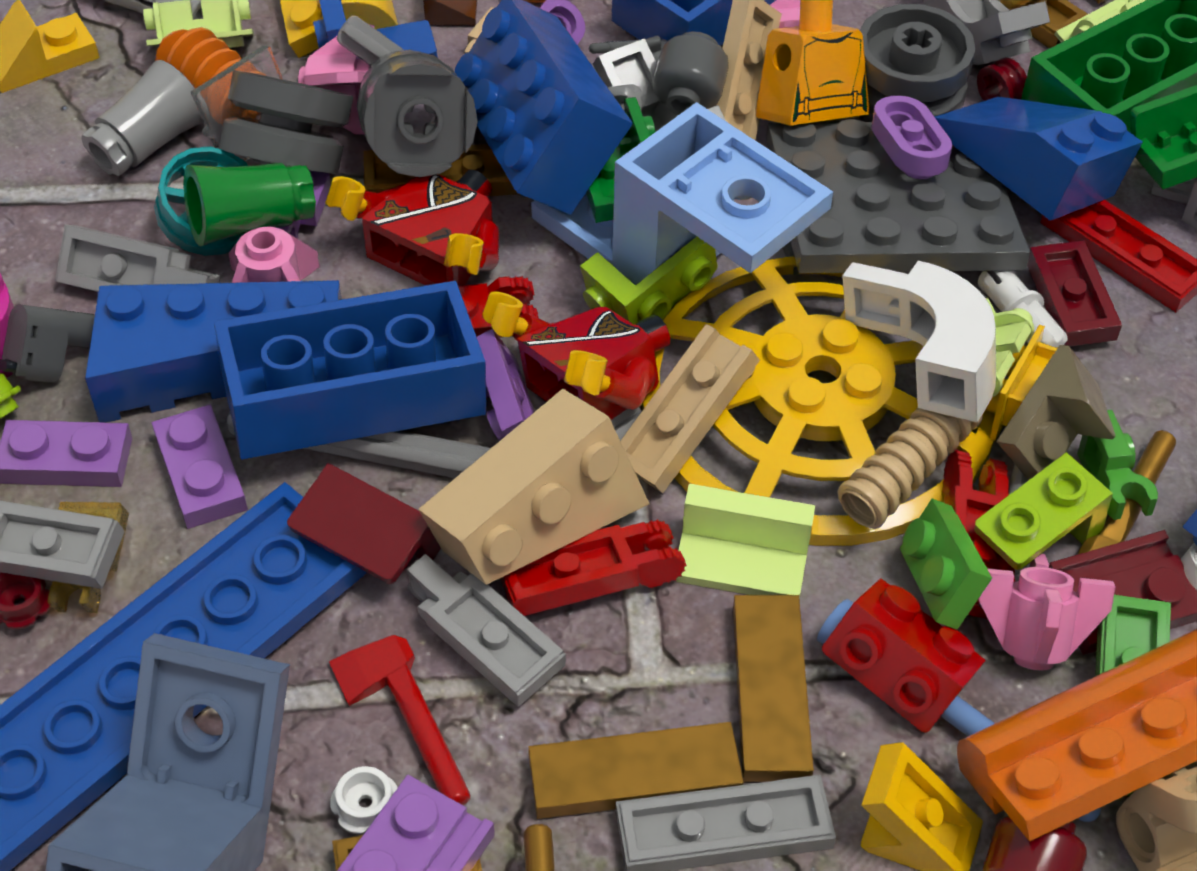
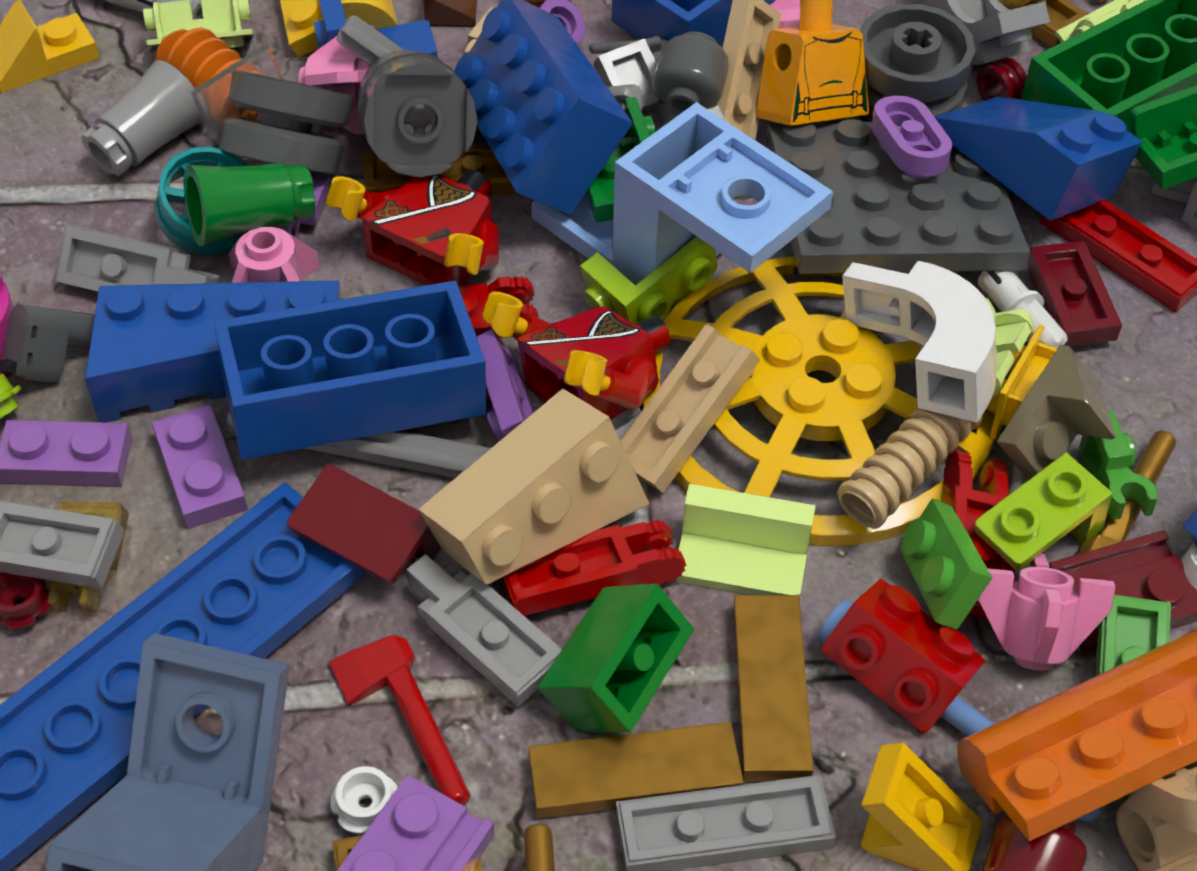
none -> green brick [537,583,695,733]

